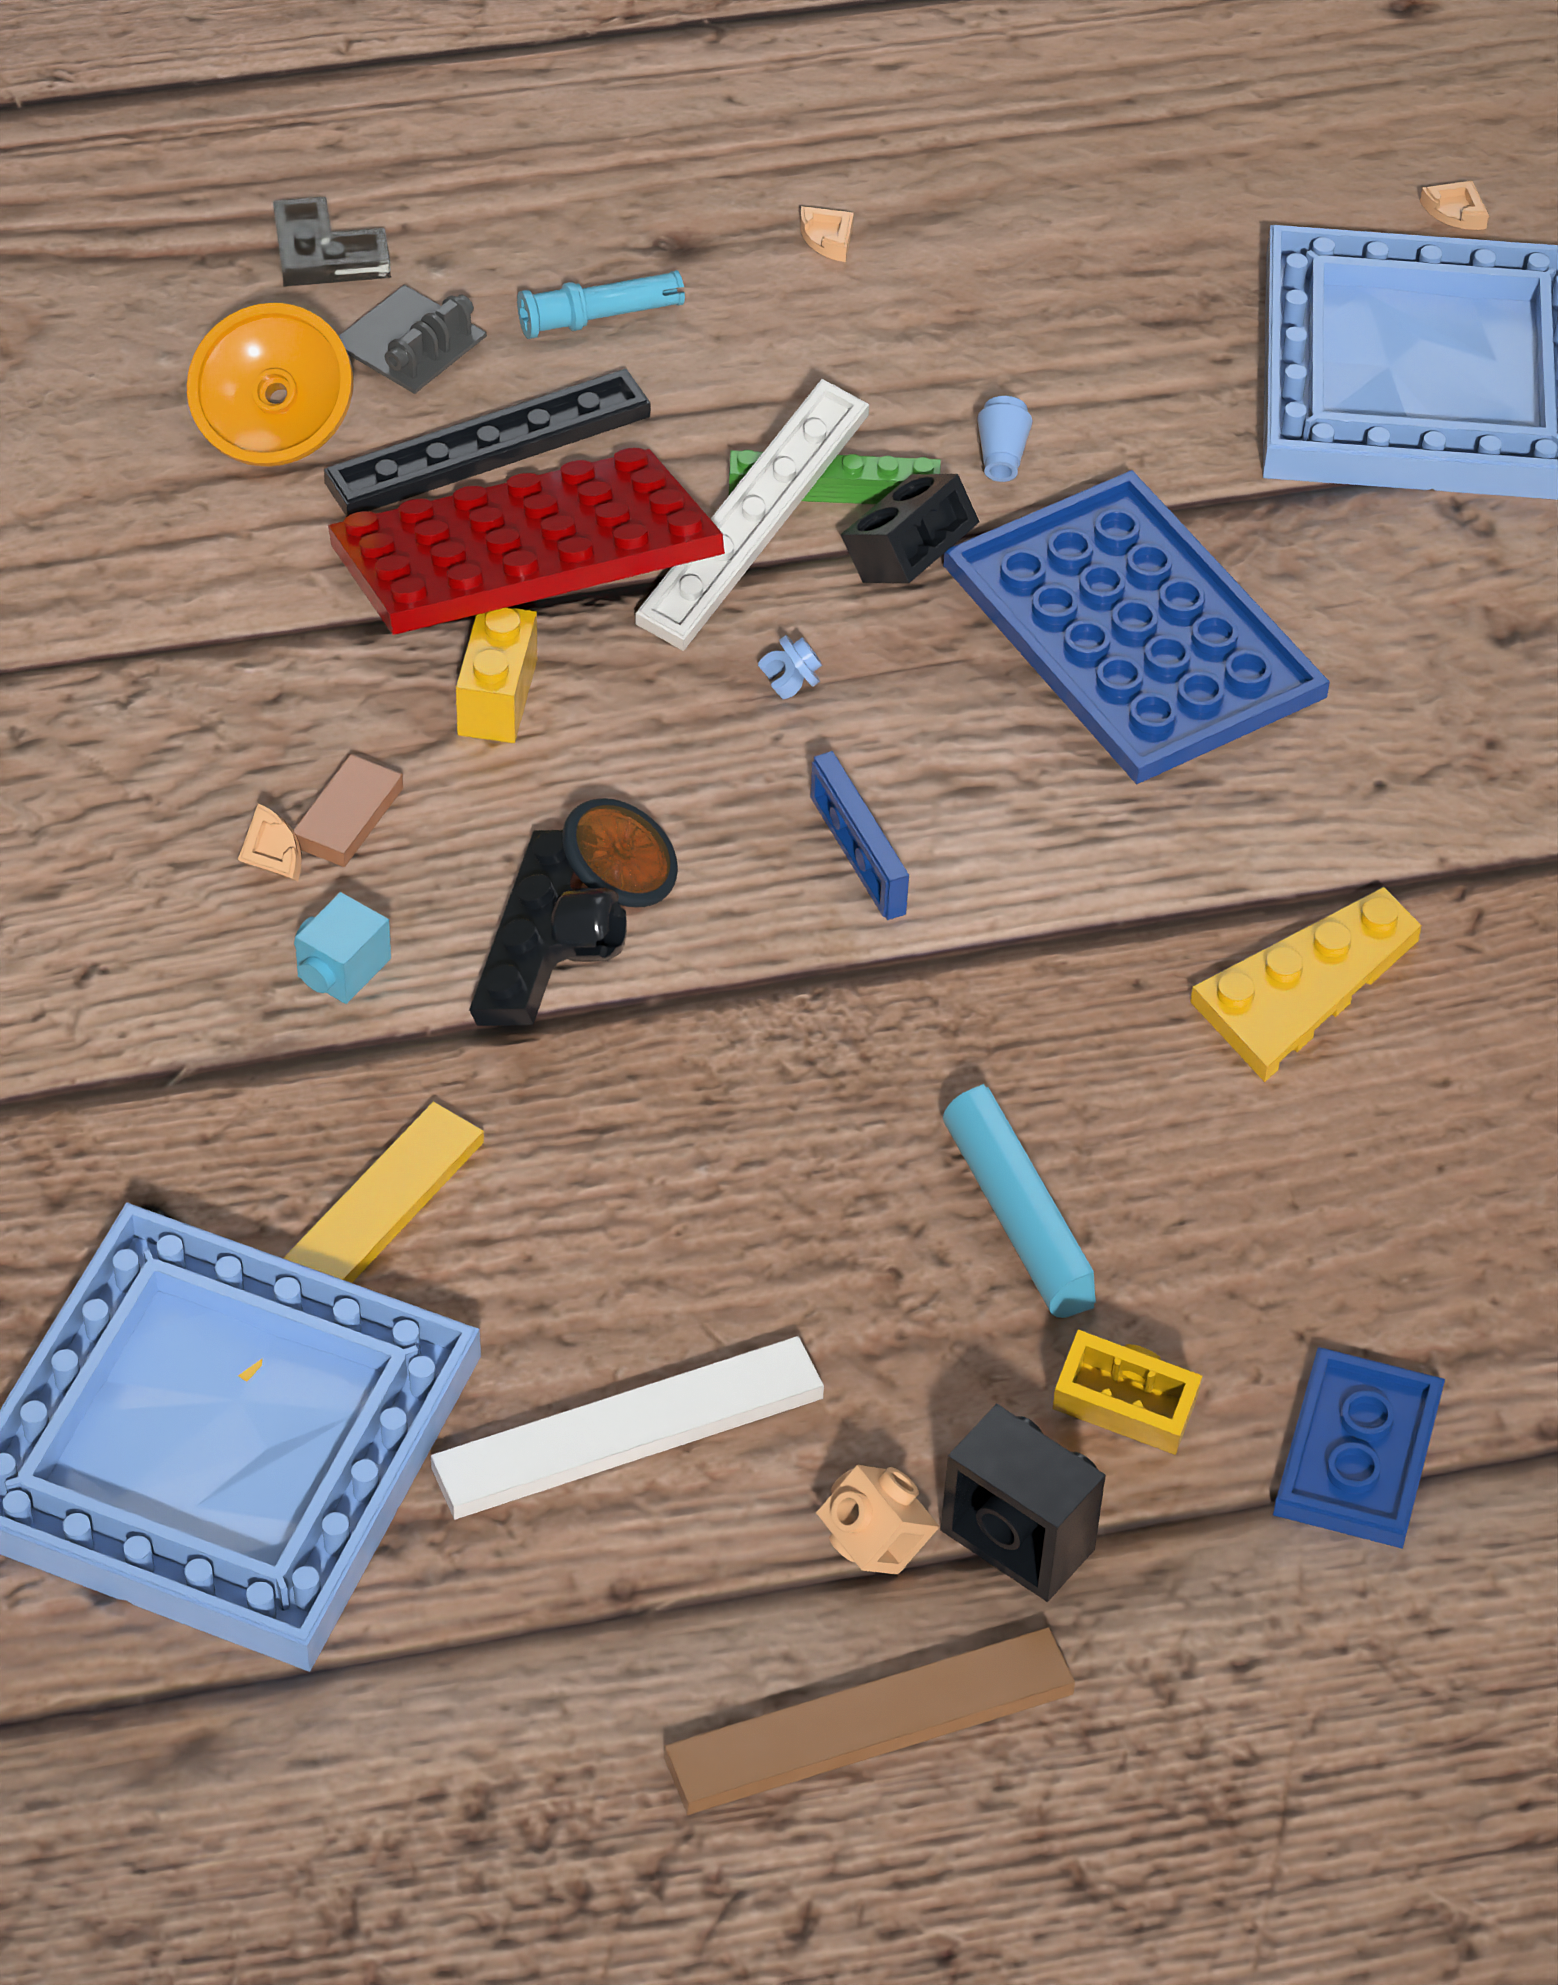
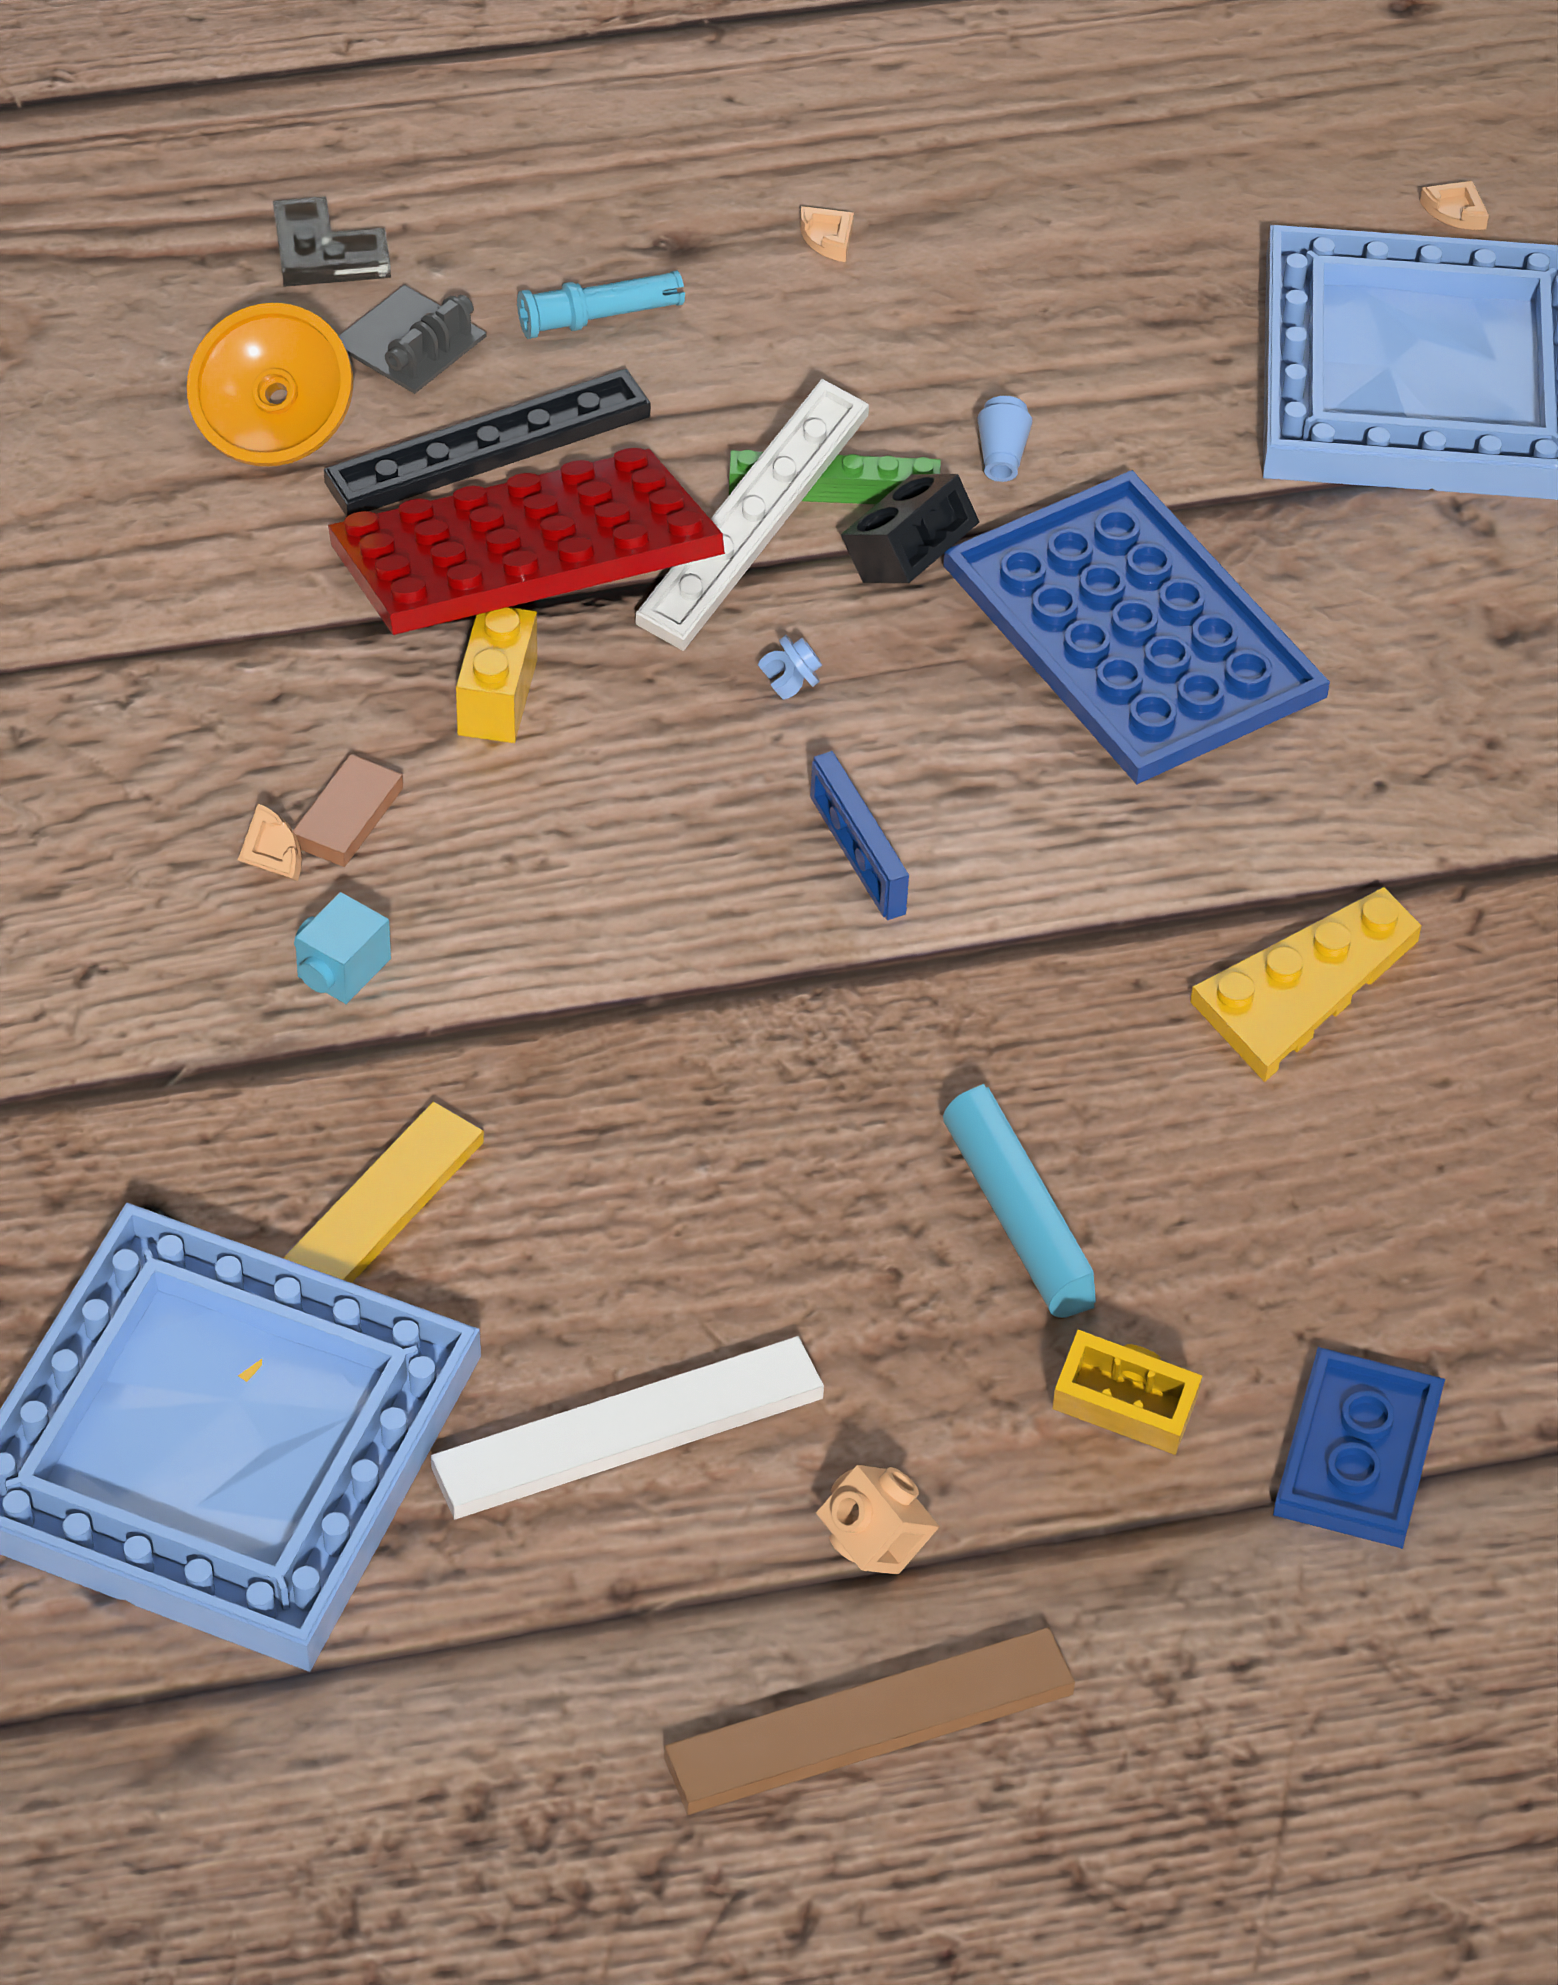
black plate [469,829,627,1026] -> none
clear orange wheel [562,798,678,908] -> none
black brick [940,1403,1106,1602] -> none

